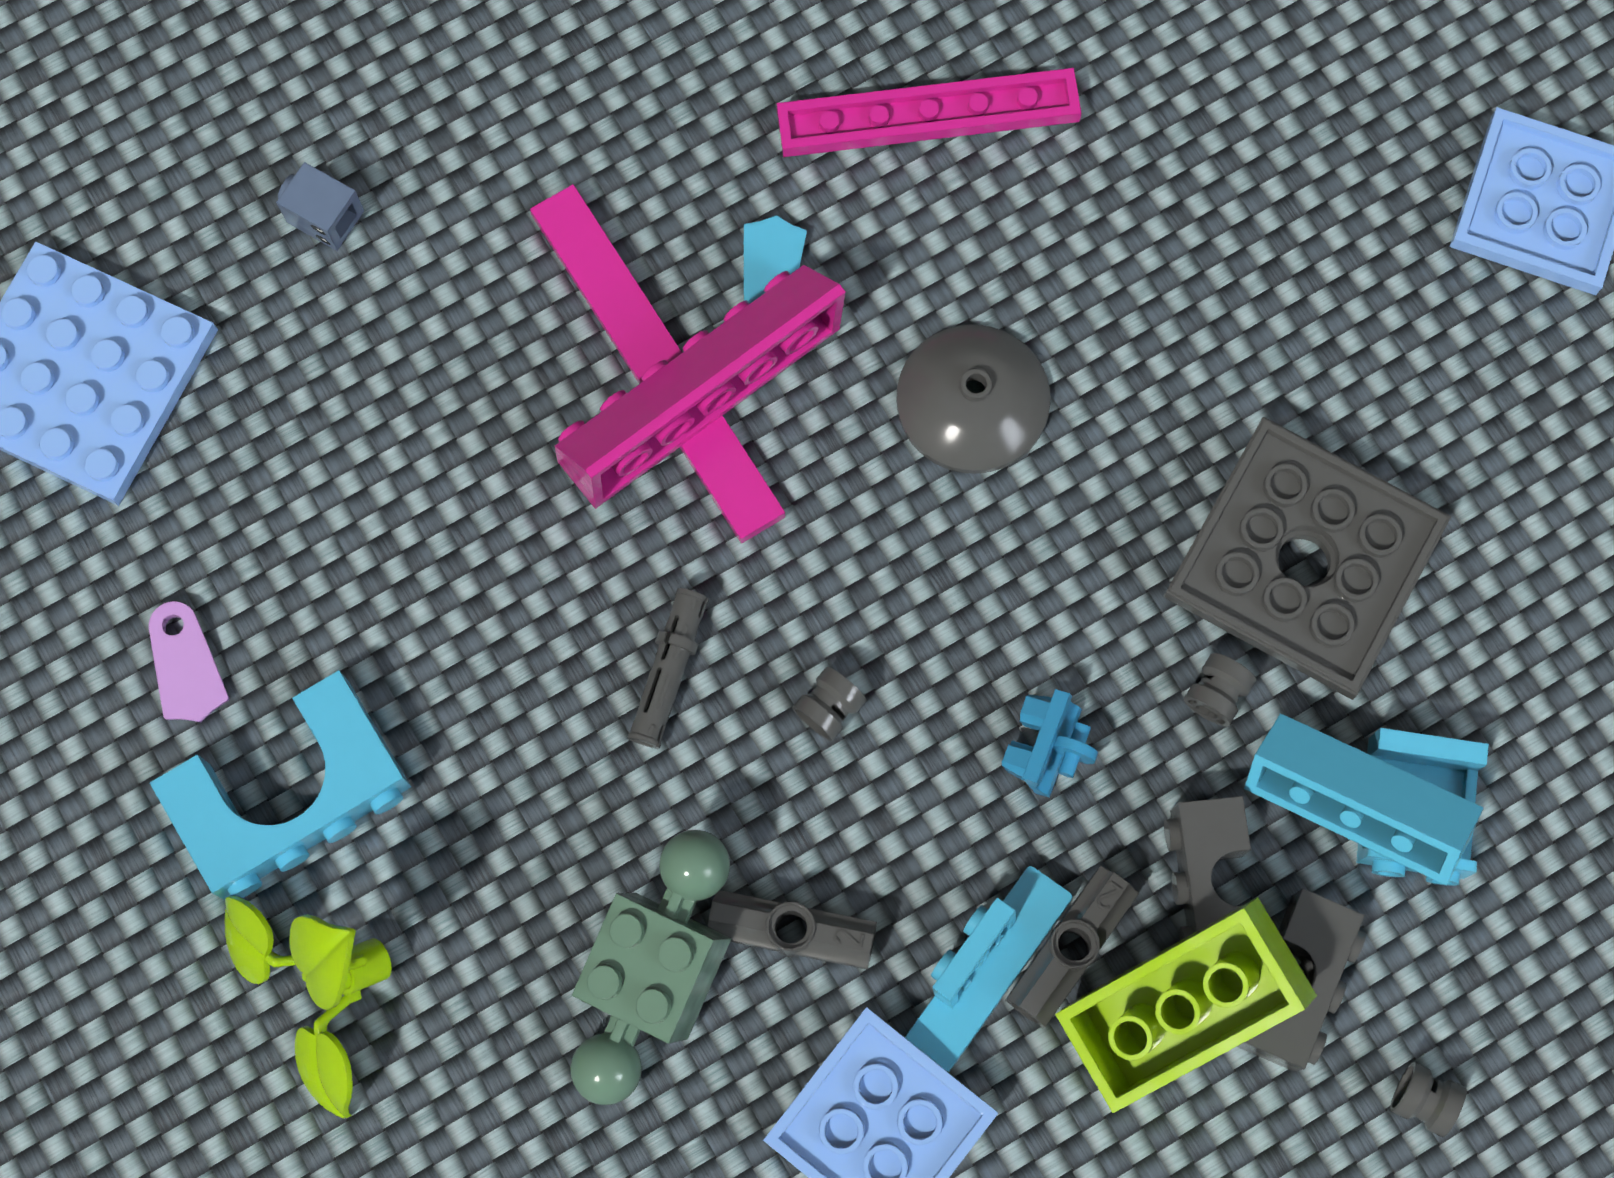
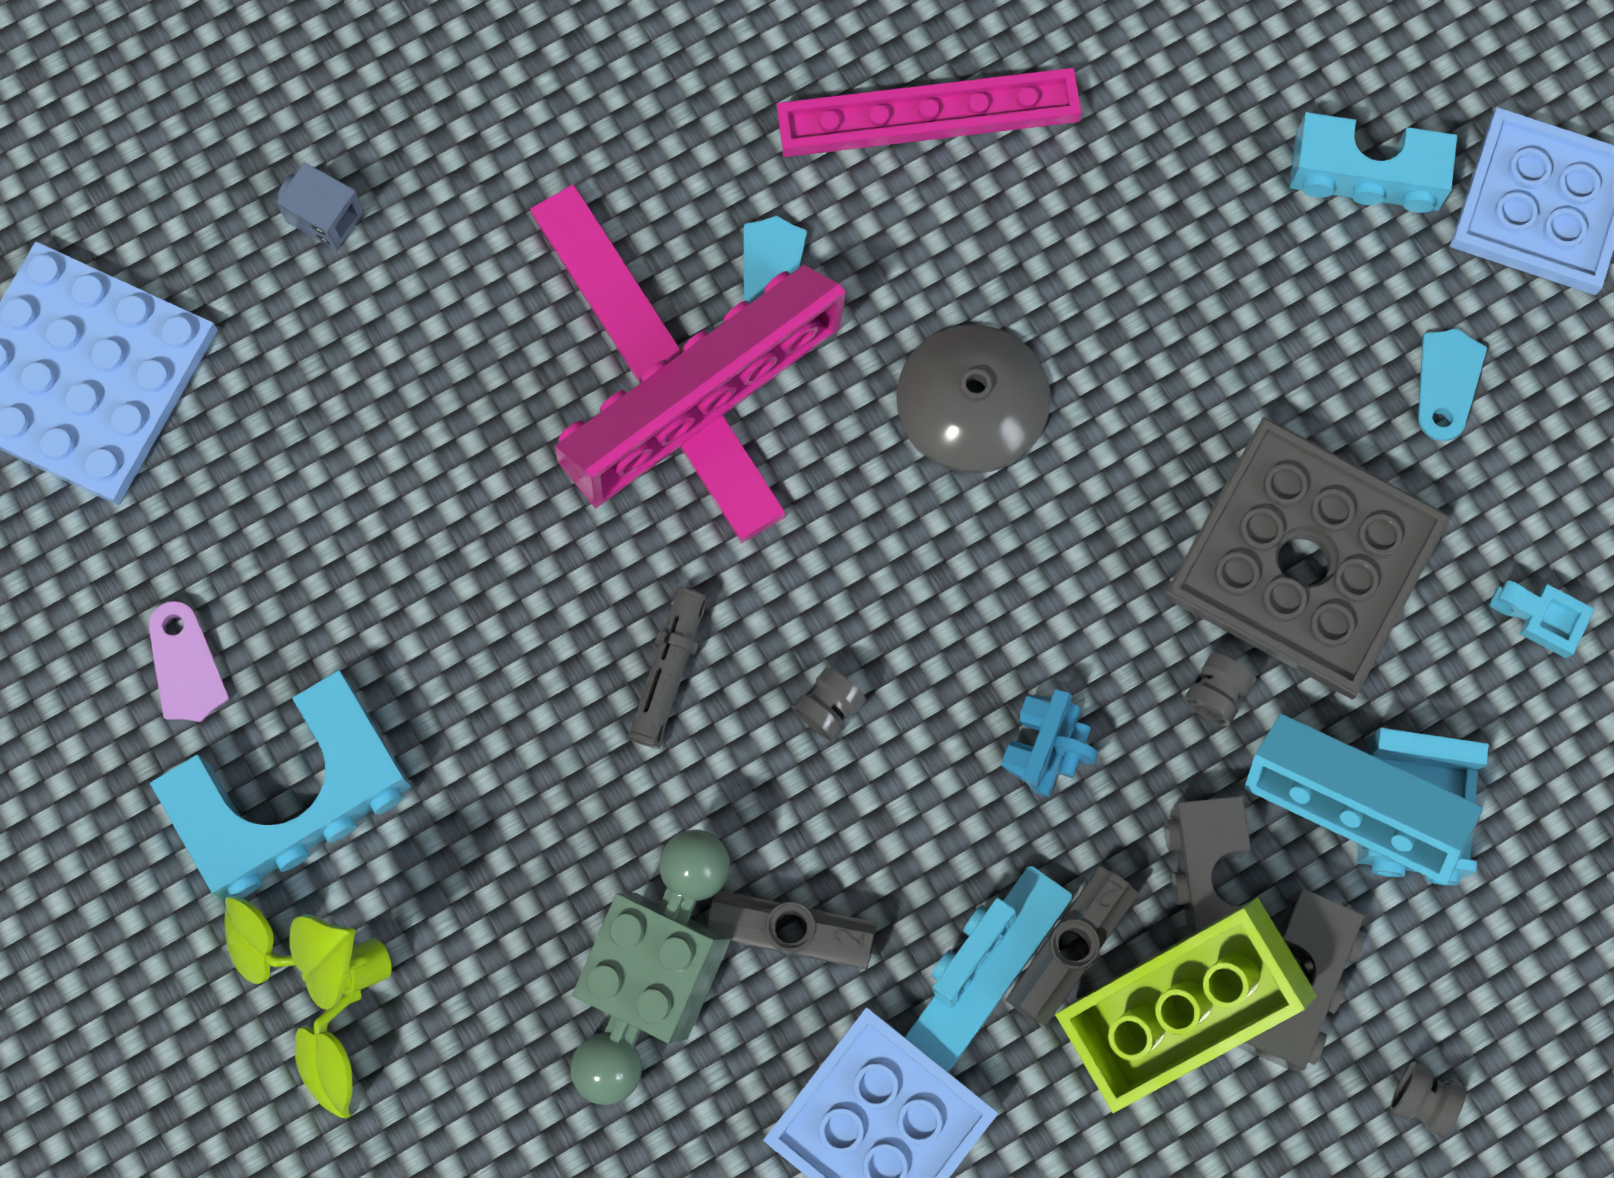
none -> medium azure arch [1289,112,1457,213]
none -> medium azure piece [1418,329,1487,441]
none -> medium azure plate [1489,580,1595,658]

